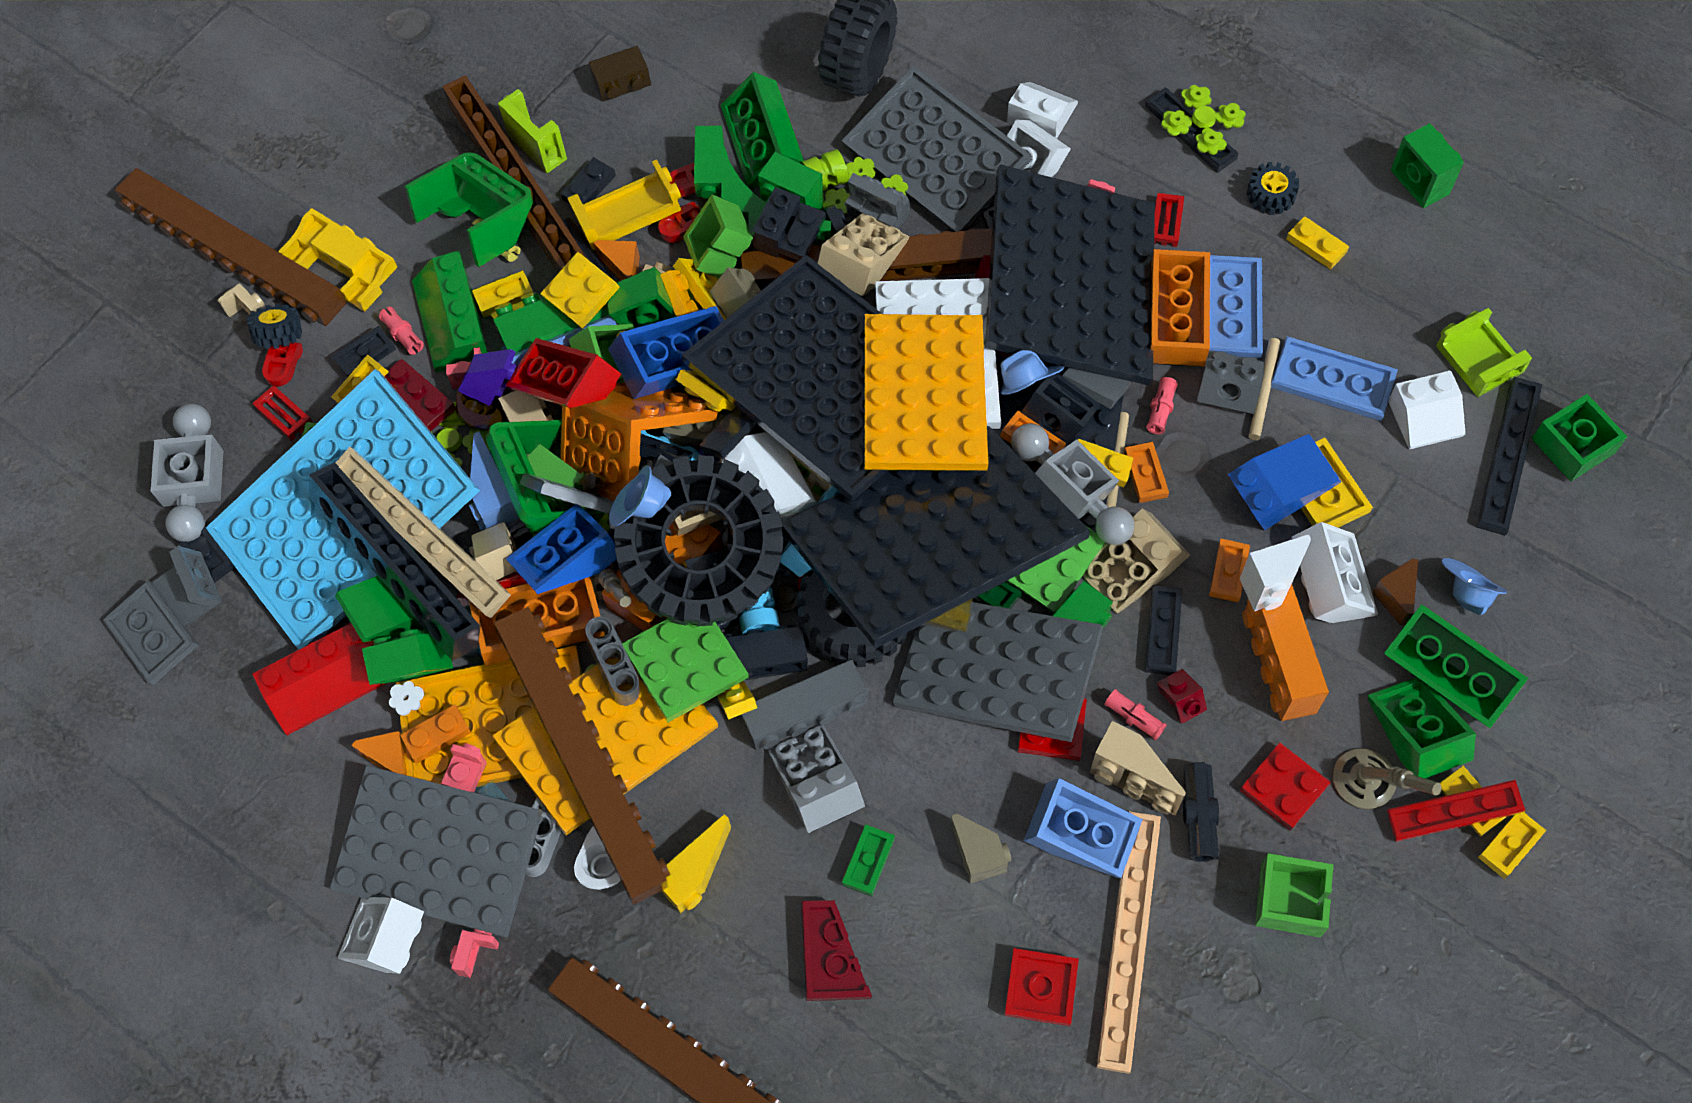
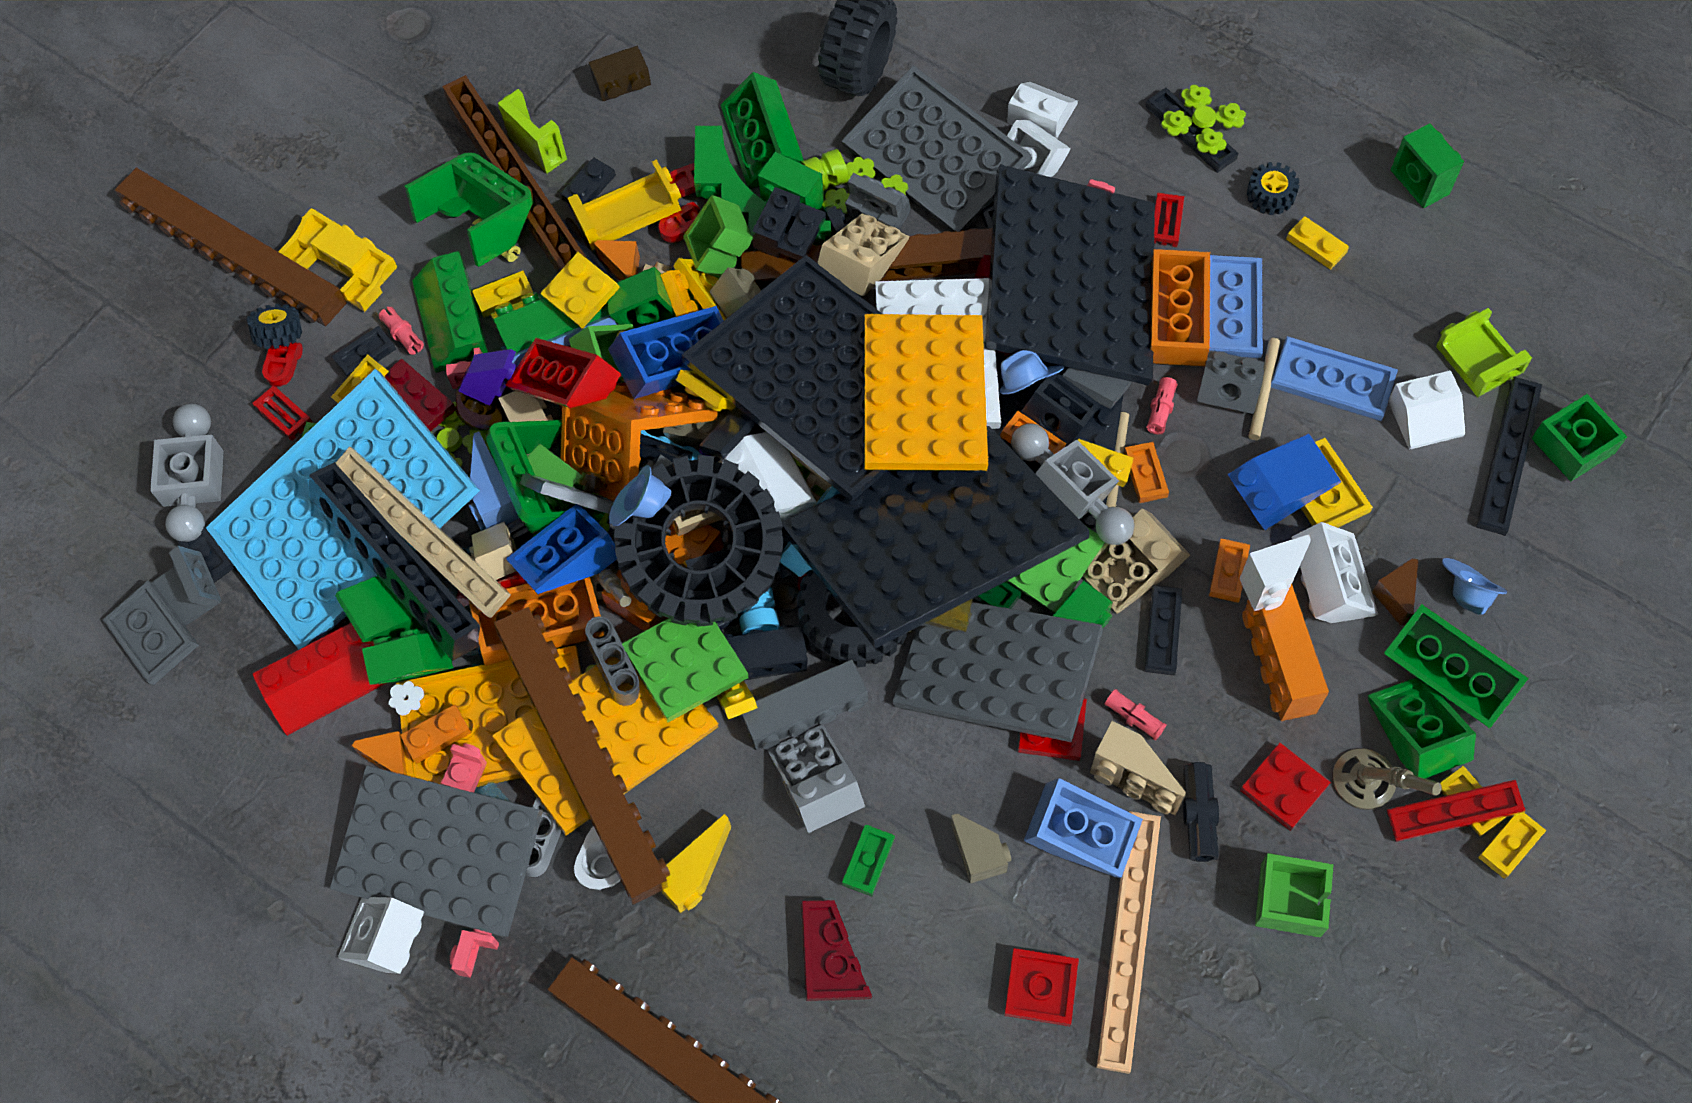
tan bracket [218,283,265,317] -> none
dark red bracket [1157,669,1207,723] -> none

